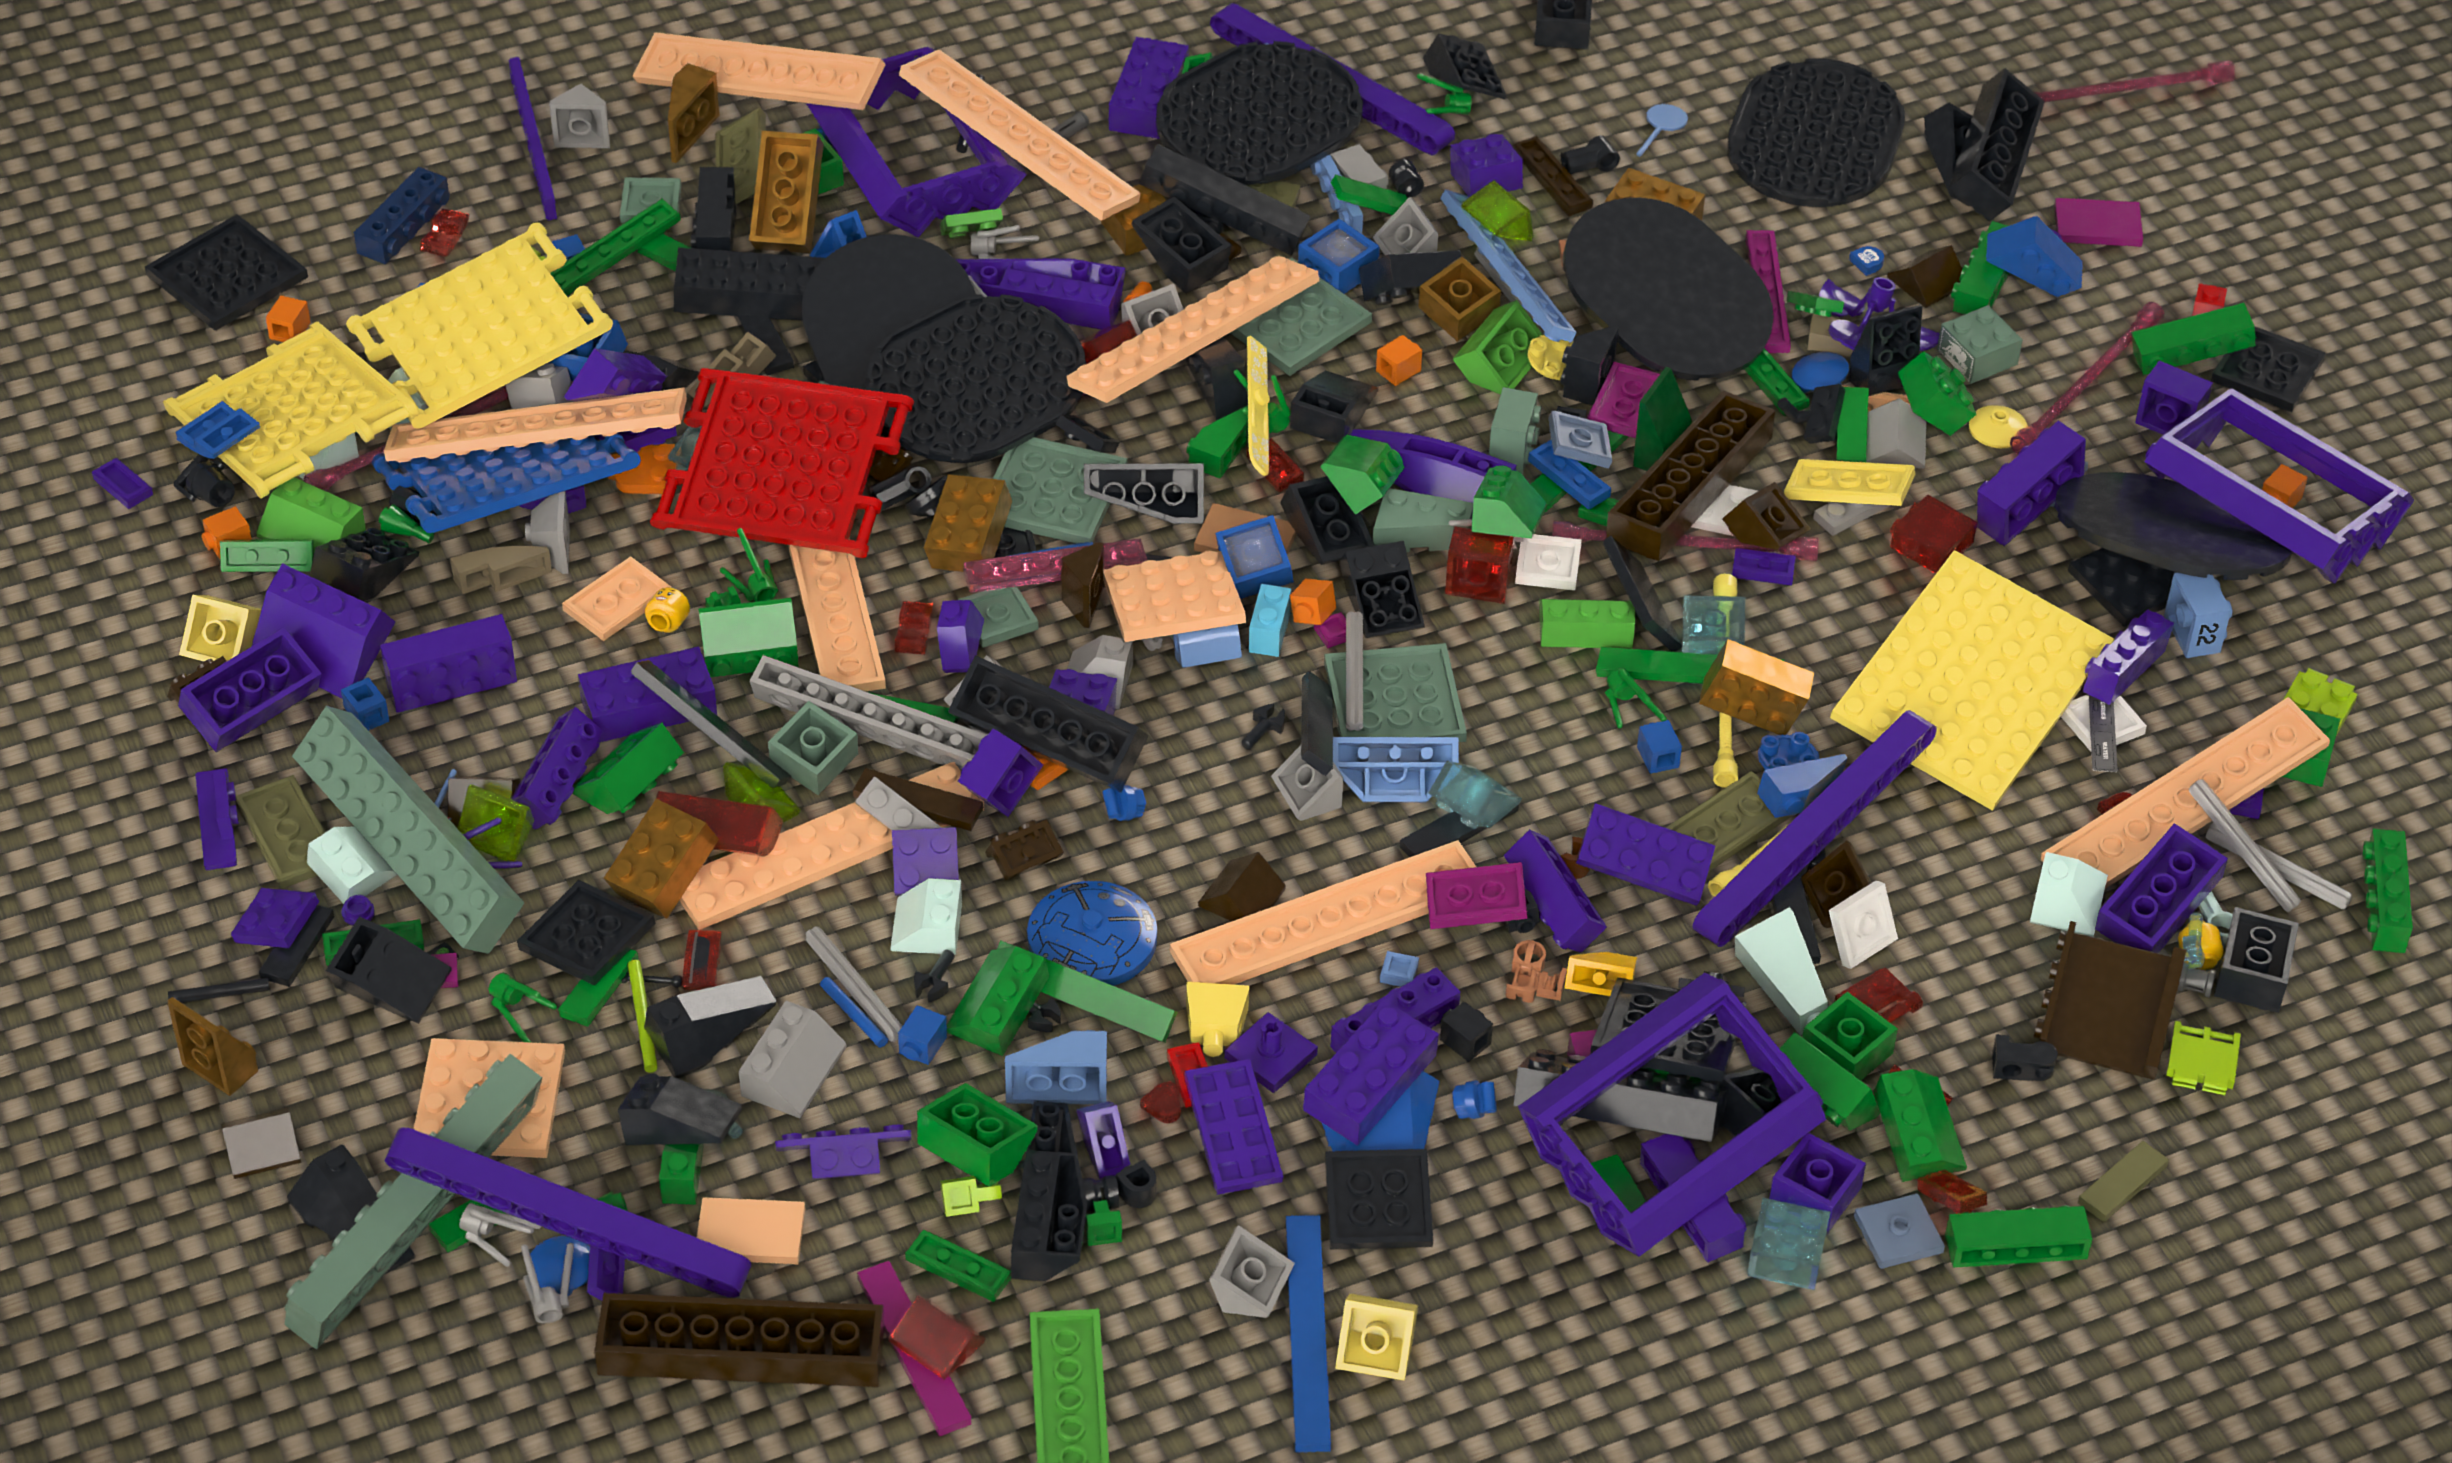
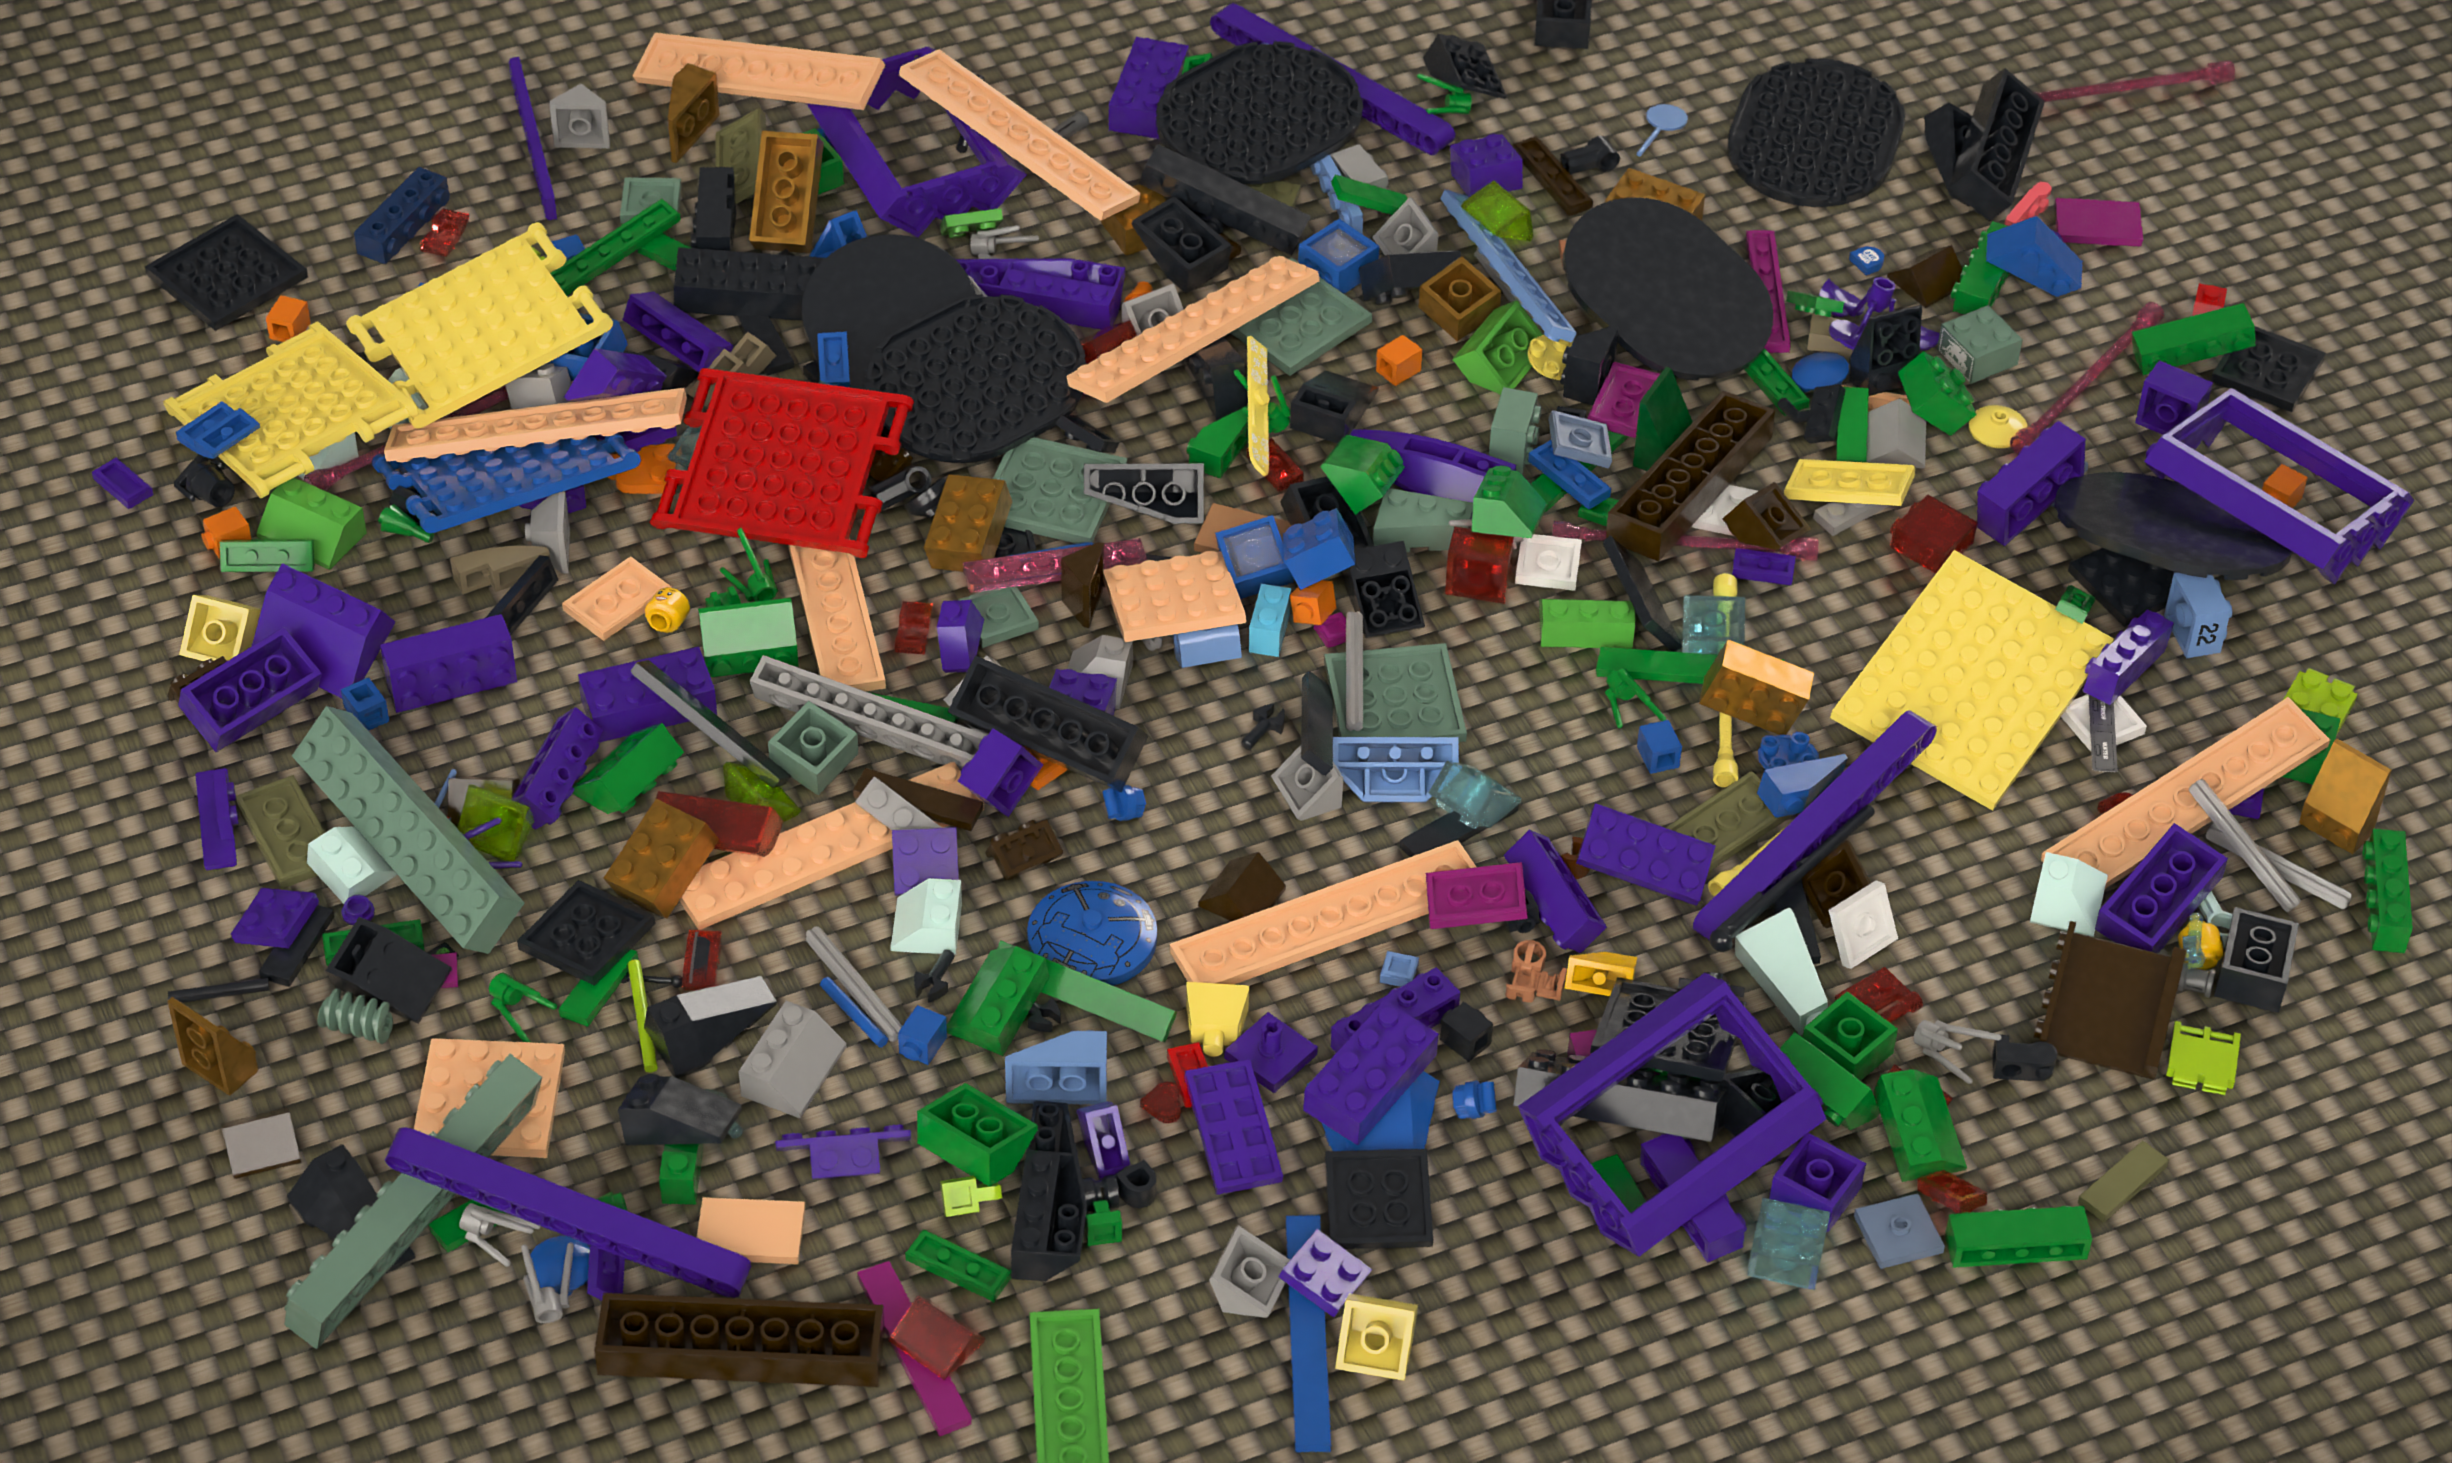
black slope [310,528,419,601] -> none
black wheel [1388,159,1424,198] -> none
none -> sand green piece [317,988,393,1044]
none -> black plate [485,555,559,636]
none -> dark purple brick [622,292,734,372]
none -> blue plate [817,332,850,388]
none -> plate [1278,1229,1373,1318]
none -> blue brick [1283,508,1355,590]
none -> black bar [1710,805,1875,952]
none -> light grey plant [1914,1020,2001,1084]
none -> coral hinge [2004,181,2052,226]
none -> green tile [2055,585,2096,624]
none -> pearl gold slope [2299,739,2392,854]

